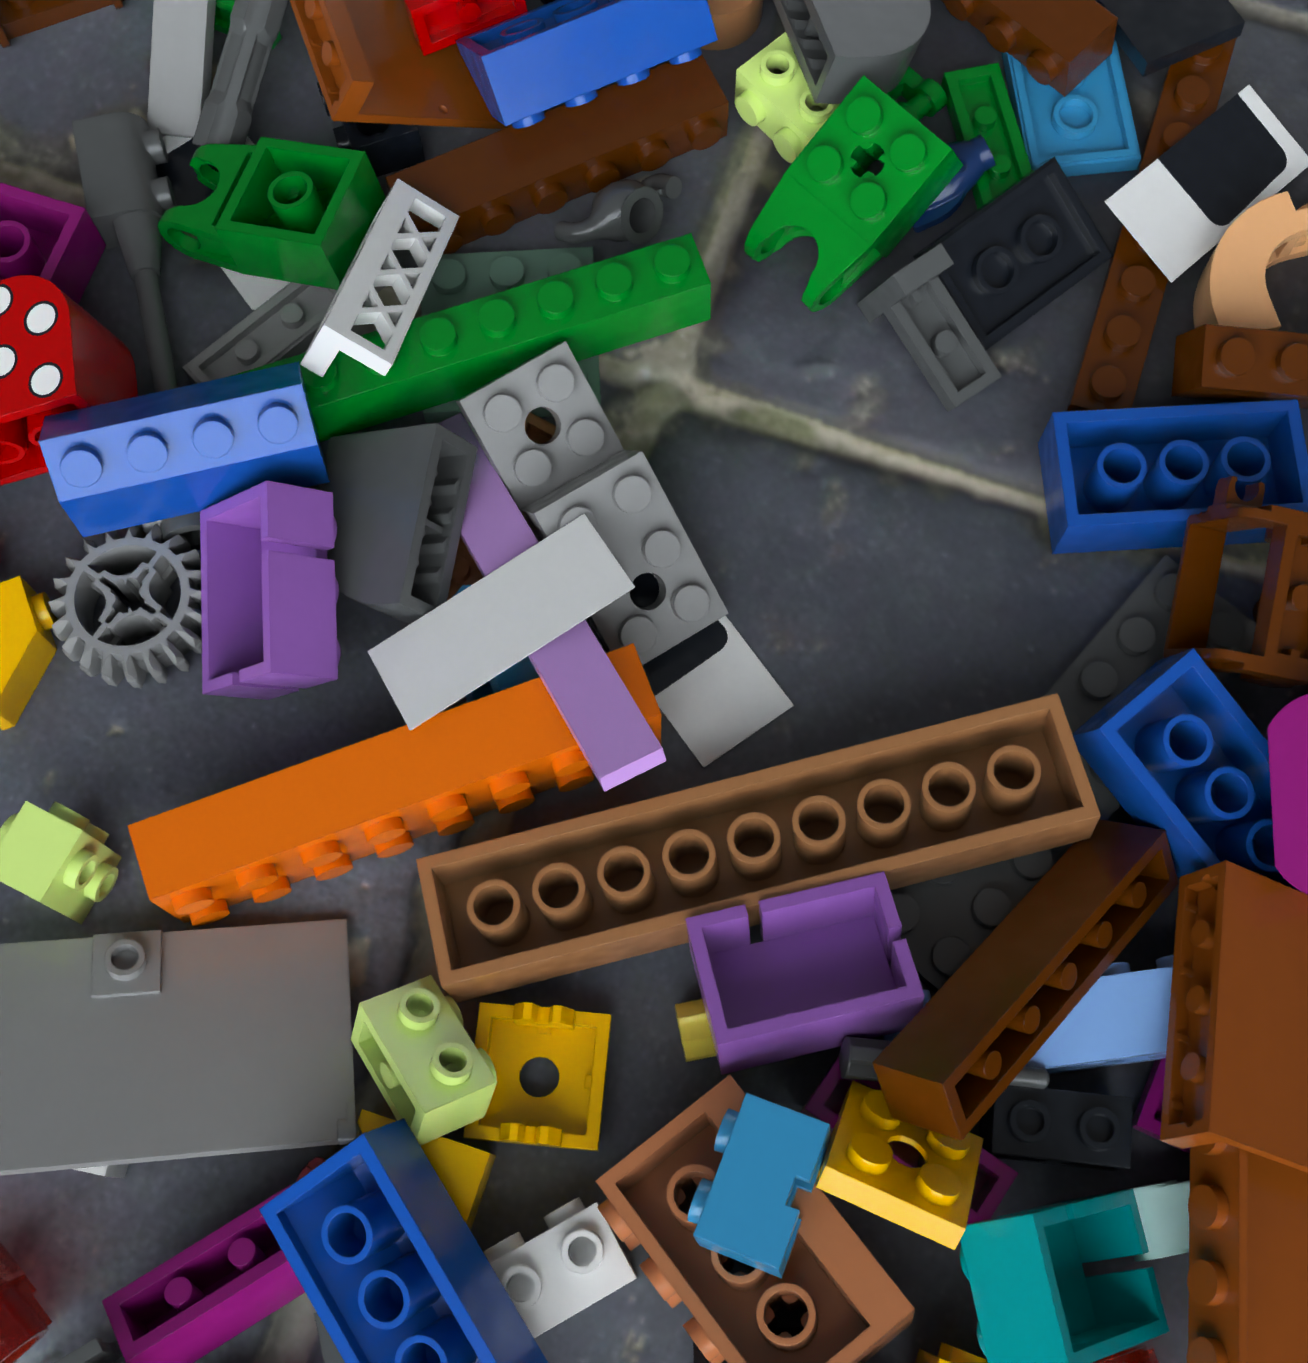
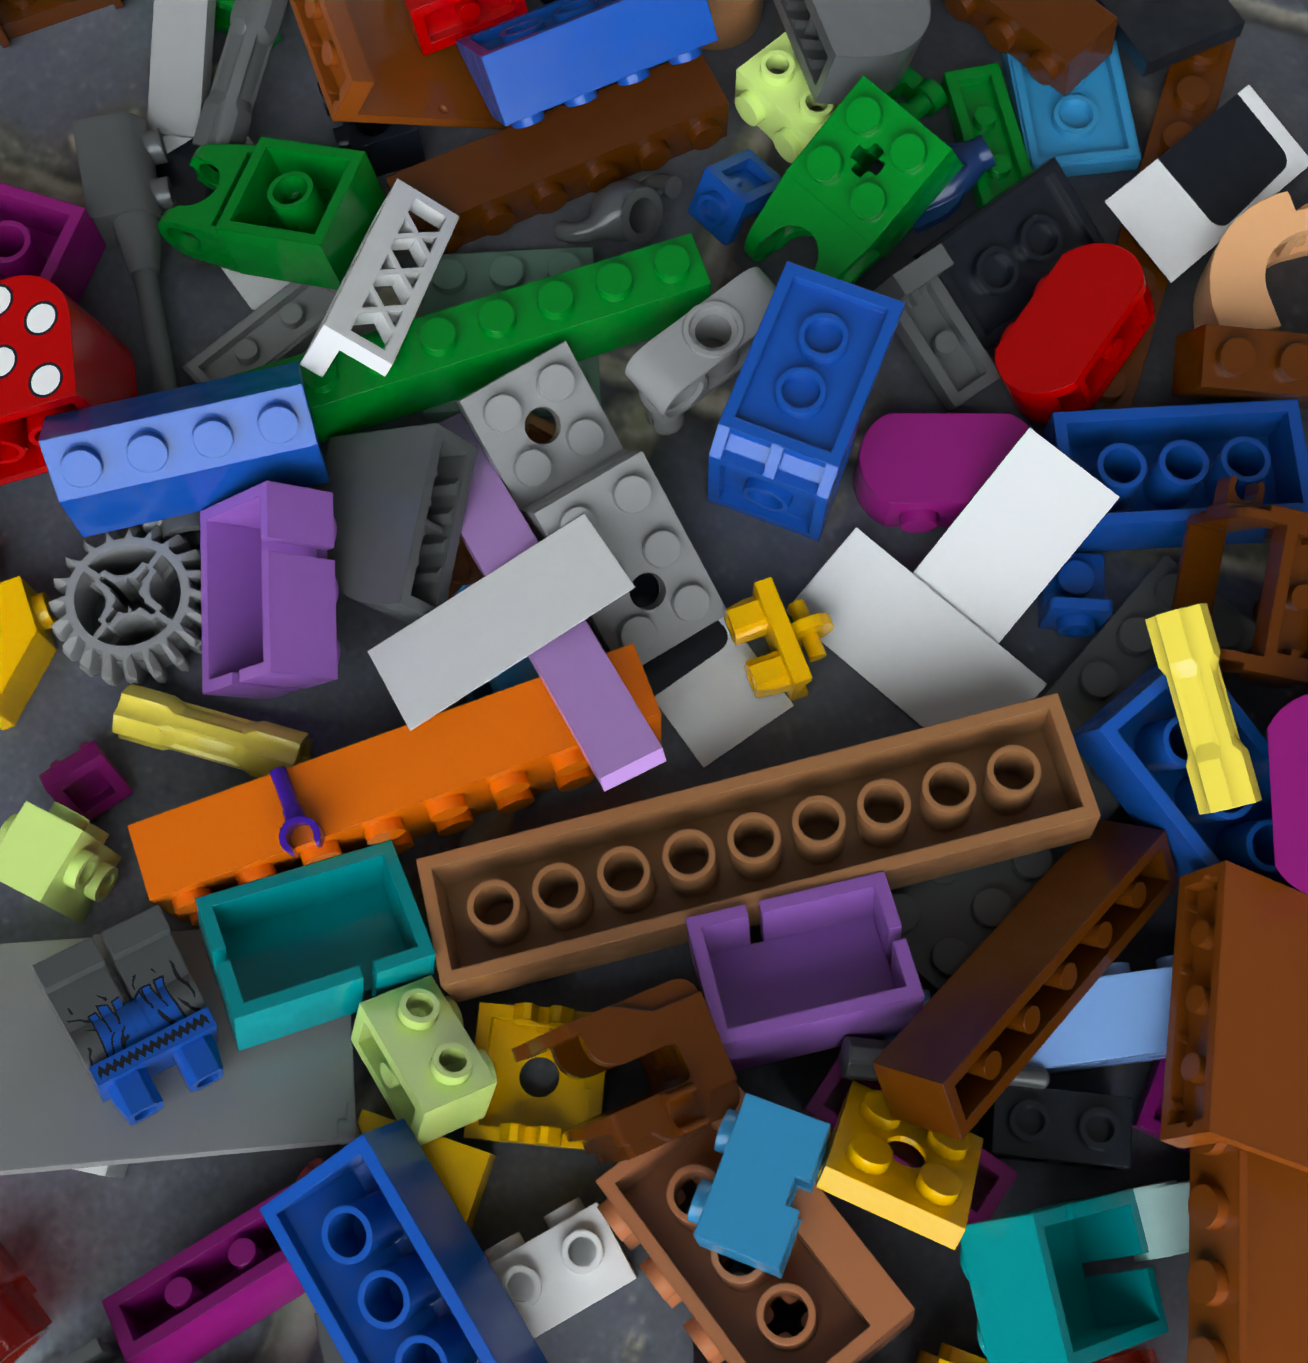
none -> hips [32,904,224,1126]
none -> magenta tile [38,740,133,821]
none -> light yellow axle [112,683,313,778]
none -> teal piece [195,840,436,1051]
none -> dark purple hand [270,766,325,857]
none -> reddish brown animal [511,978,740,1164]
none -> light grey piece [625,267,776,435]
none -> blue bracket [688,148,782,245]
none -> blue bracket [707,261,905,542]
none -> yellow hips [724,577,834,701]
none -> white sticker [786,527,1047,728]
none -> magenta brick [853,413,1030,533]
none -> white sticker [913,428,1120,644]
none -> red brick [995,243,1155,424]
none -> blue bracket [1038,553,1113,638]
none -> light yellow axle [1145,603,1262,815]

